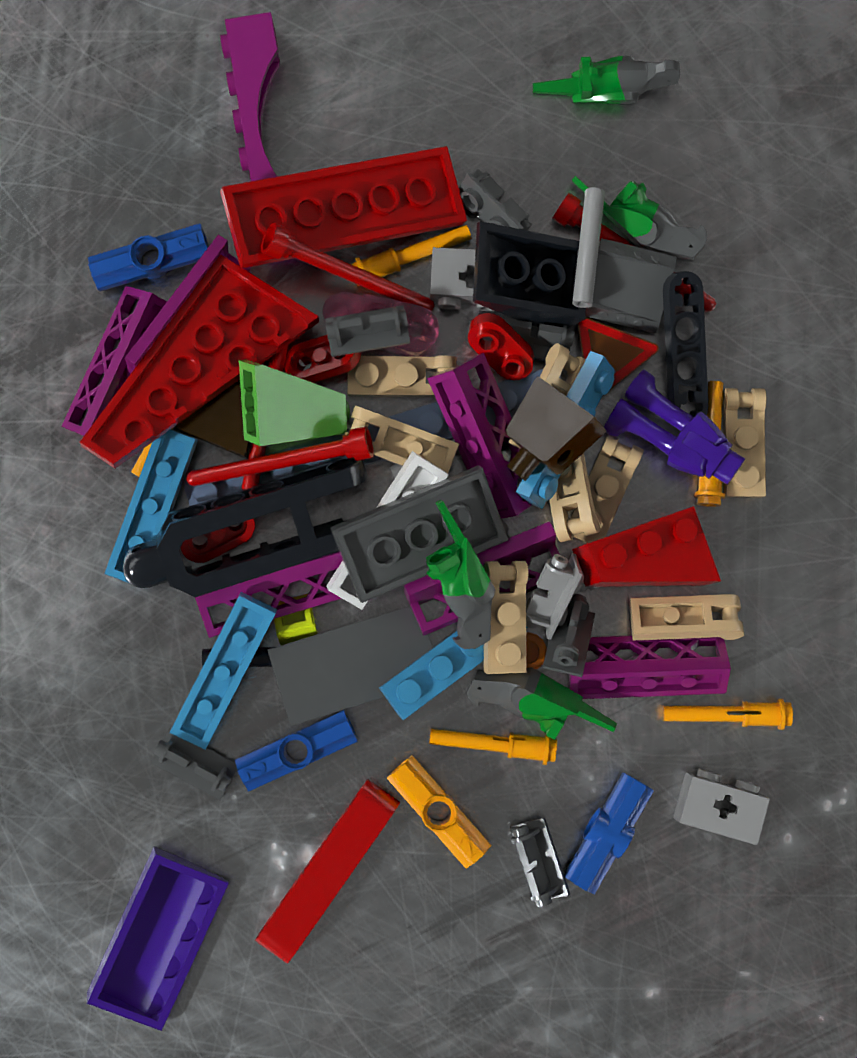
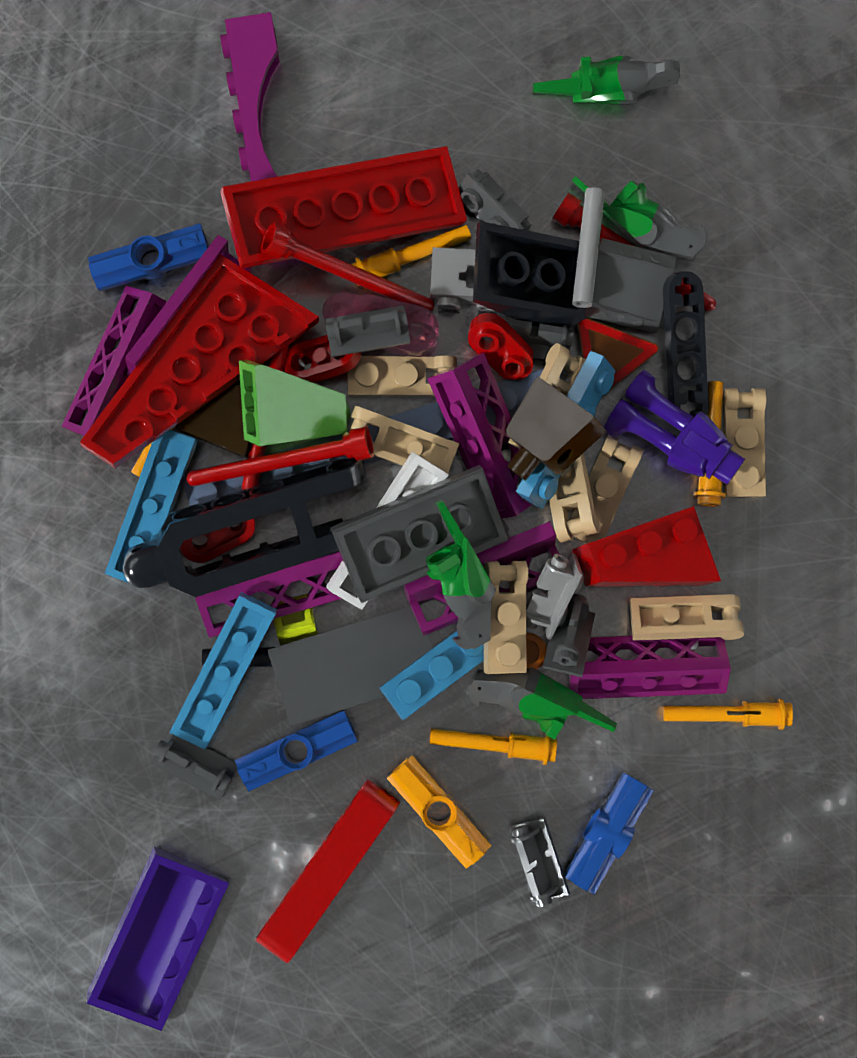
light grey brick [673,769,770,845] -> none

